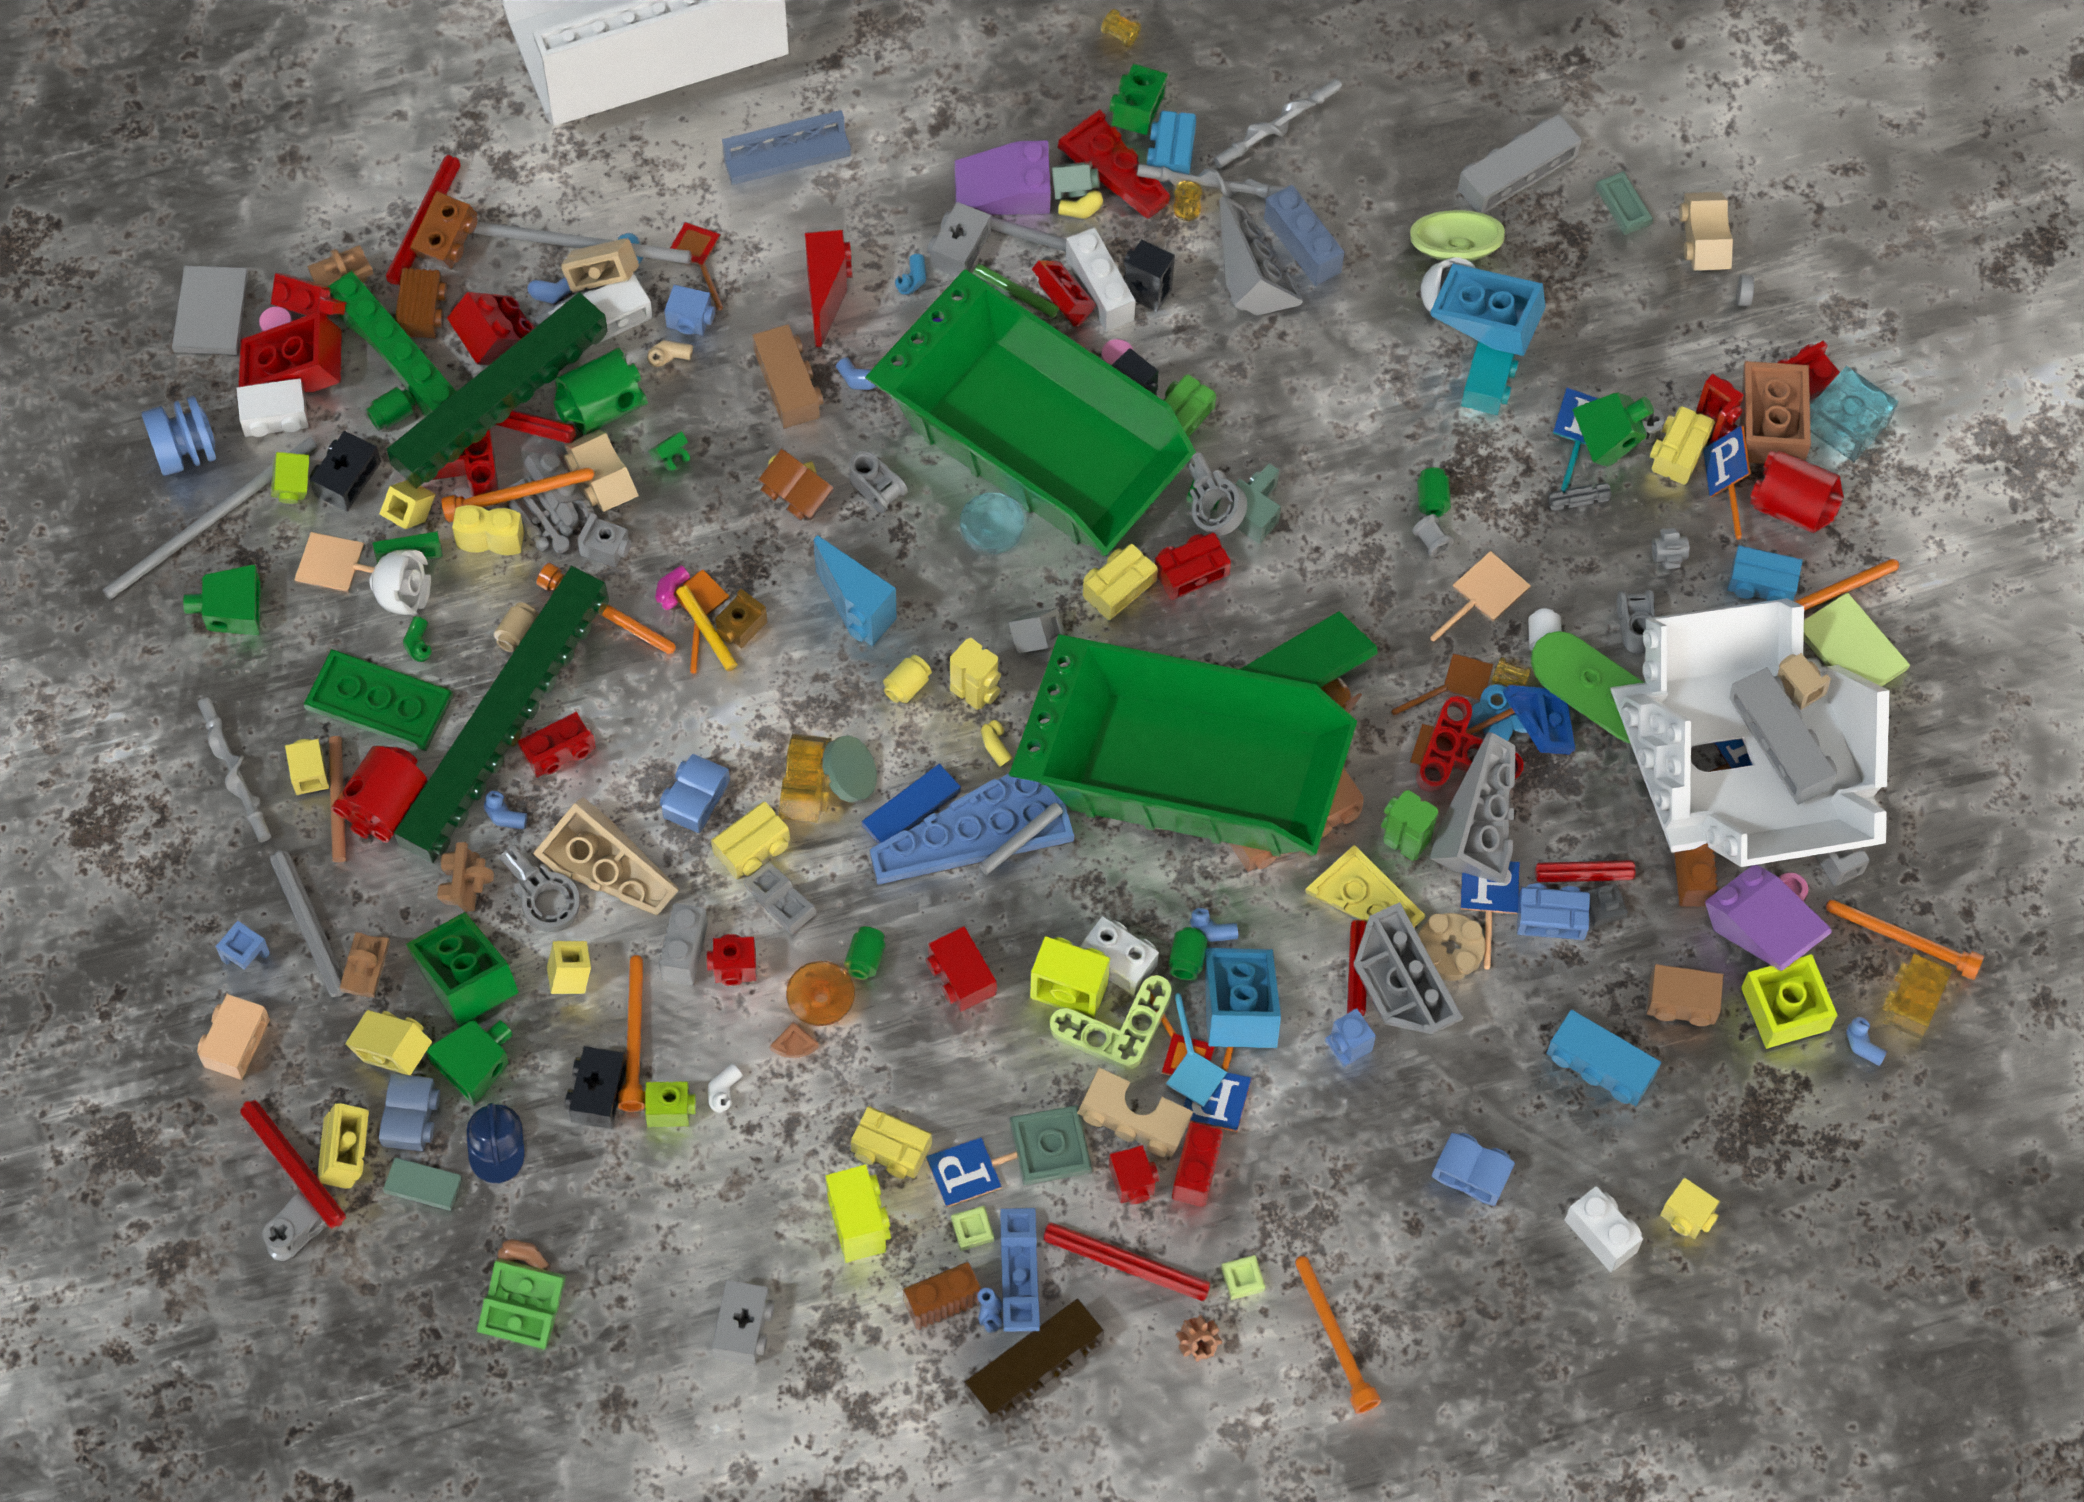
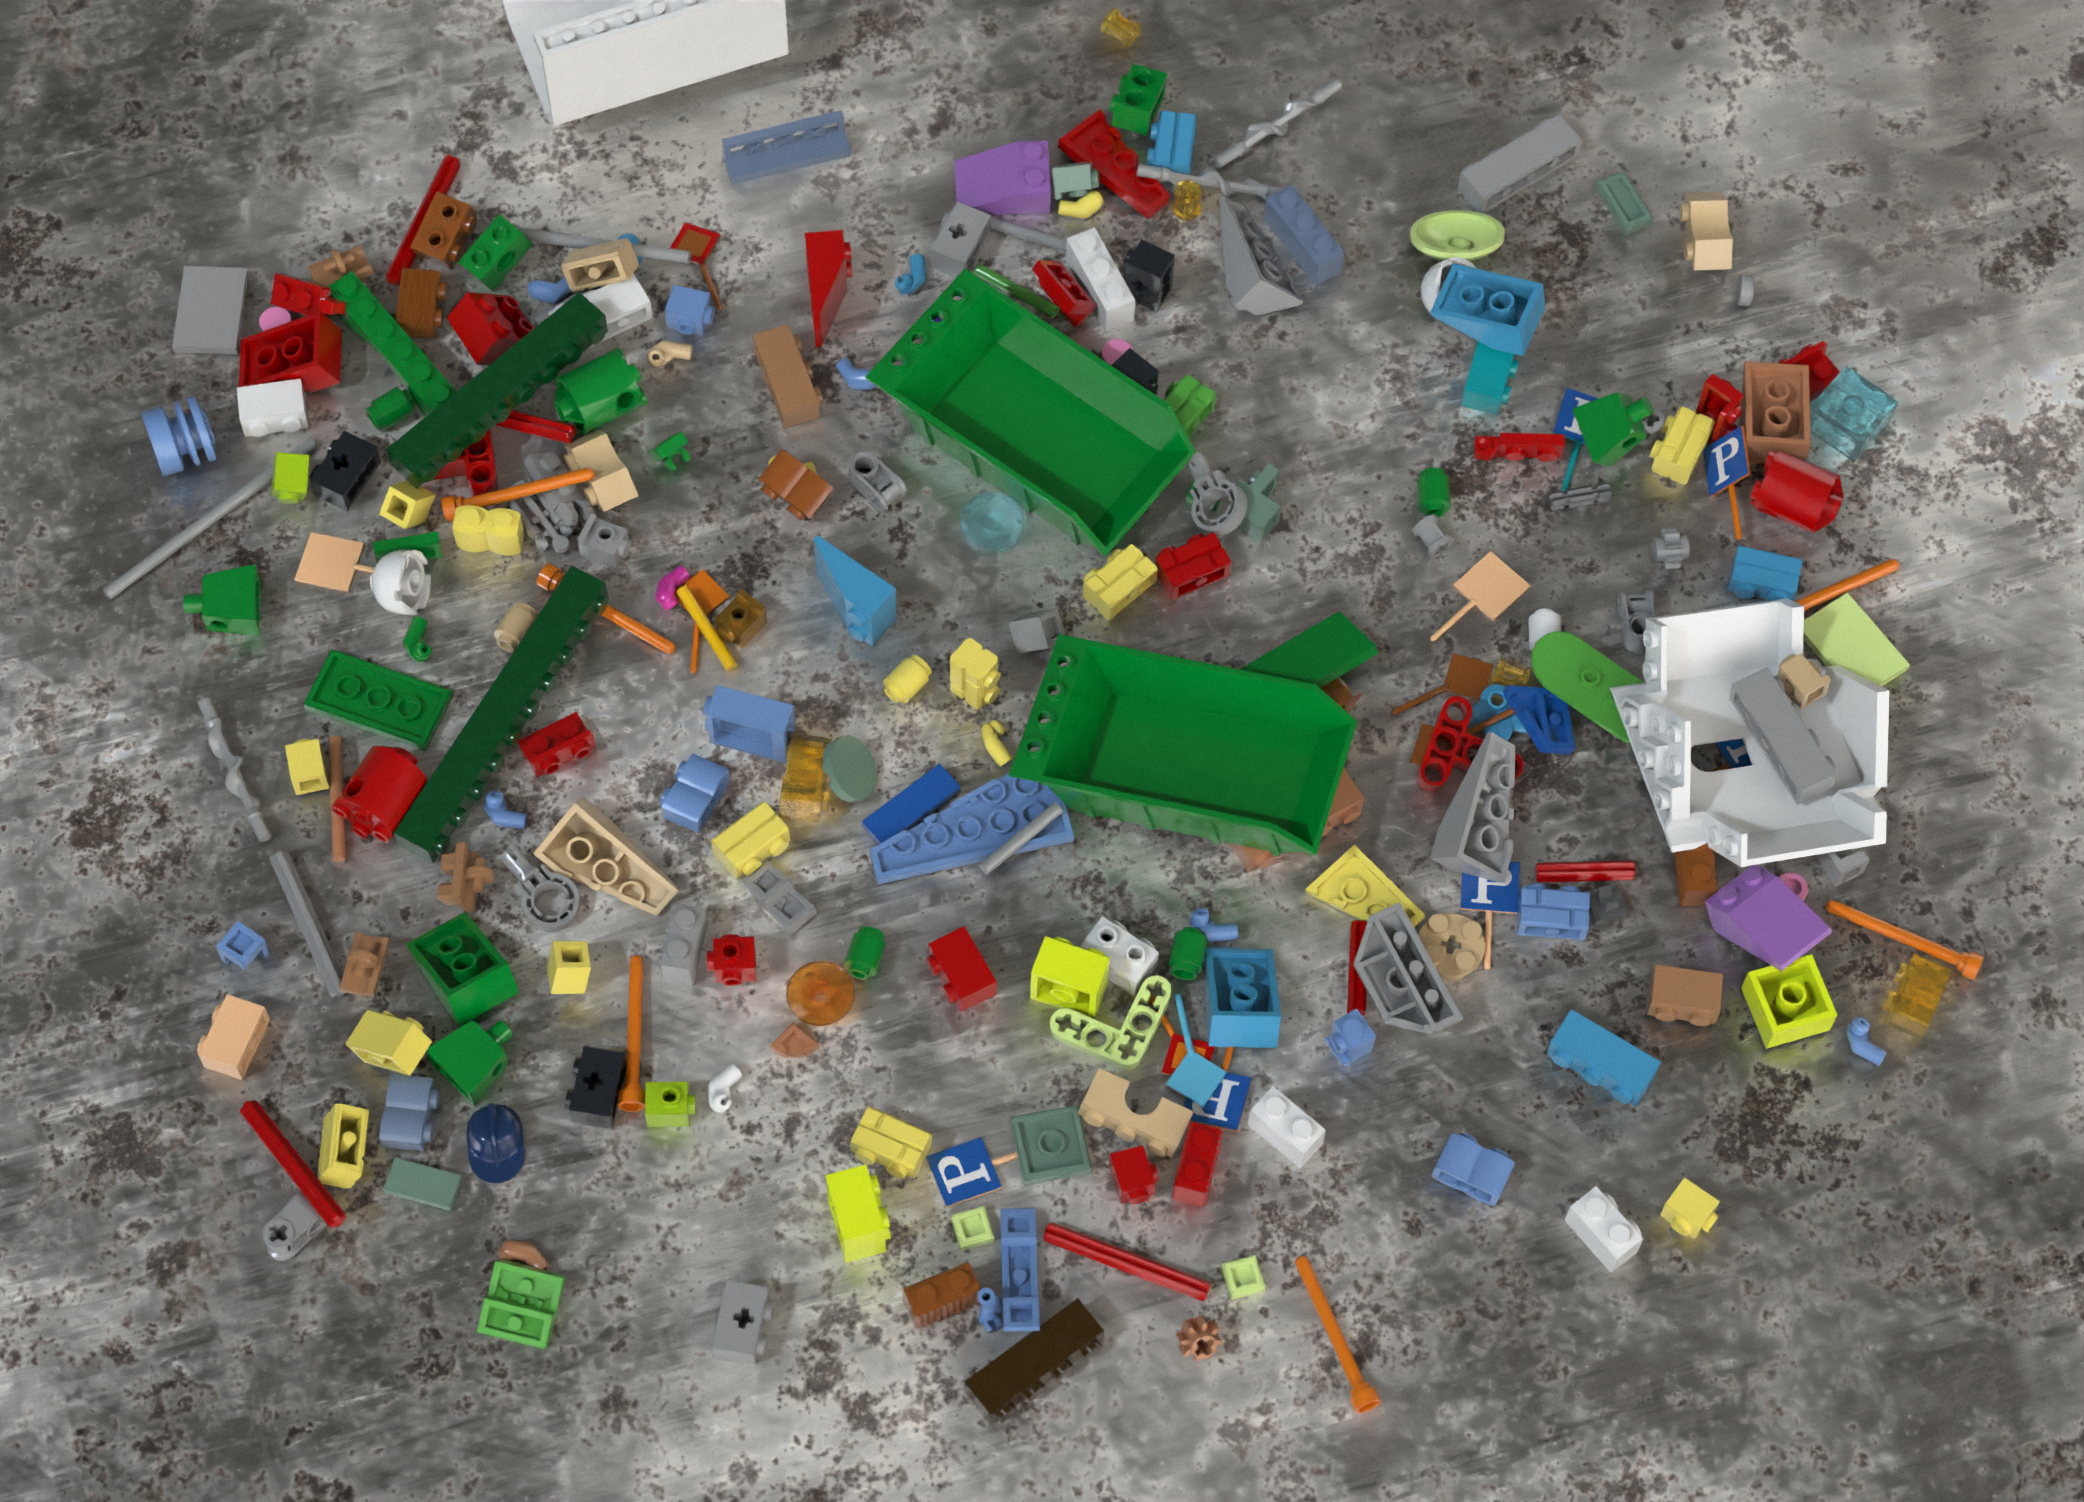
bright green brick [1381,790,1438,861] -> none
none -> green brick [459,214,533,292]
none -> medium blue window [703,685,796,763]
none -> white brick [1248,1086,1326,1169]
none -> red hinge [1474,433,1565,462]

